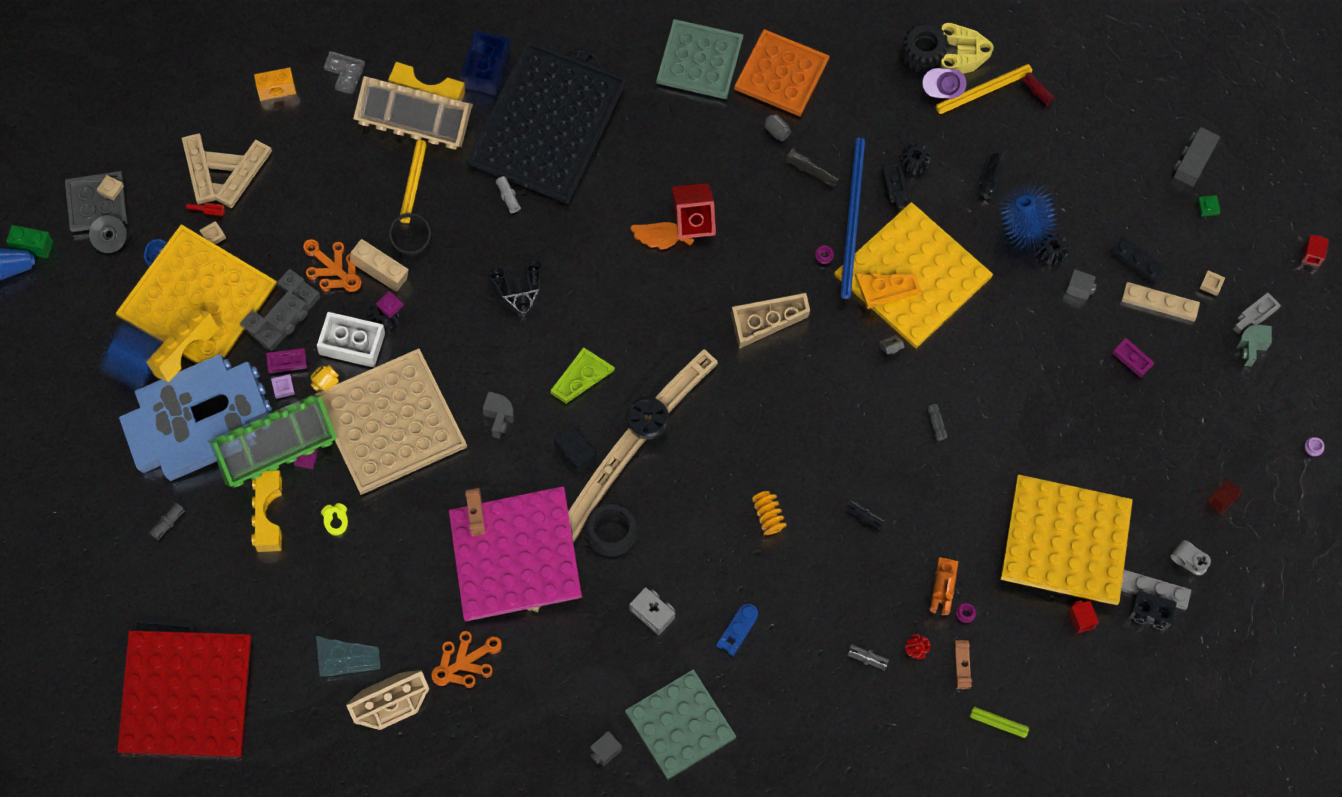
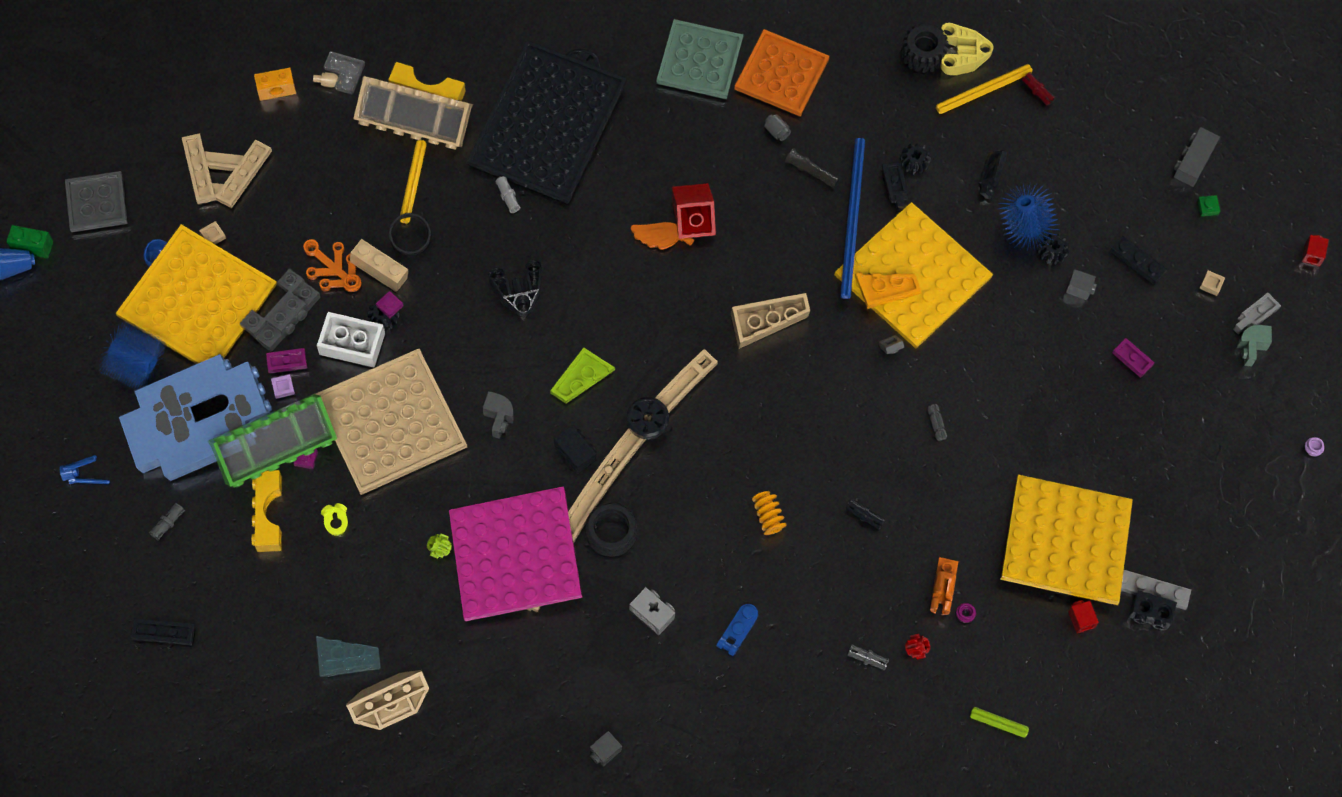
dark grey dish [89,215,127,253] -> none
tan plate [97,175,124,201] -> none
red plate [118,631,251,757] -> none
yellow arch [146,308,219,383] -> none
red axle [186,203,225,216] -> none
yellow head [310,365,339,392] -> none
orange plant [431,631,502,688] -> none
clear blue brick [460,31,511,96] -> none
nougat piece [465,488,486,536] -> none
sand green plate [625,669,736,780] -> none
magenta plate [815,245,834,264] -> none
medium lavender piece [923,68,967,98] -> none
nougat piece [954,640,972,689] -> none
tan plate [1122,282,1200,321] -> none
light grey piece [1170,540,1211,576] -> none
clear red brick [1208,480,1242,514] -> none
none -> blue plant [60,455,110,484]
none -> tan cylinder [313,72,339,87]
none -> lime gear [427,533,452,559]

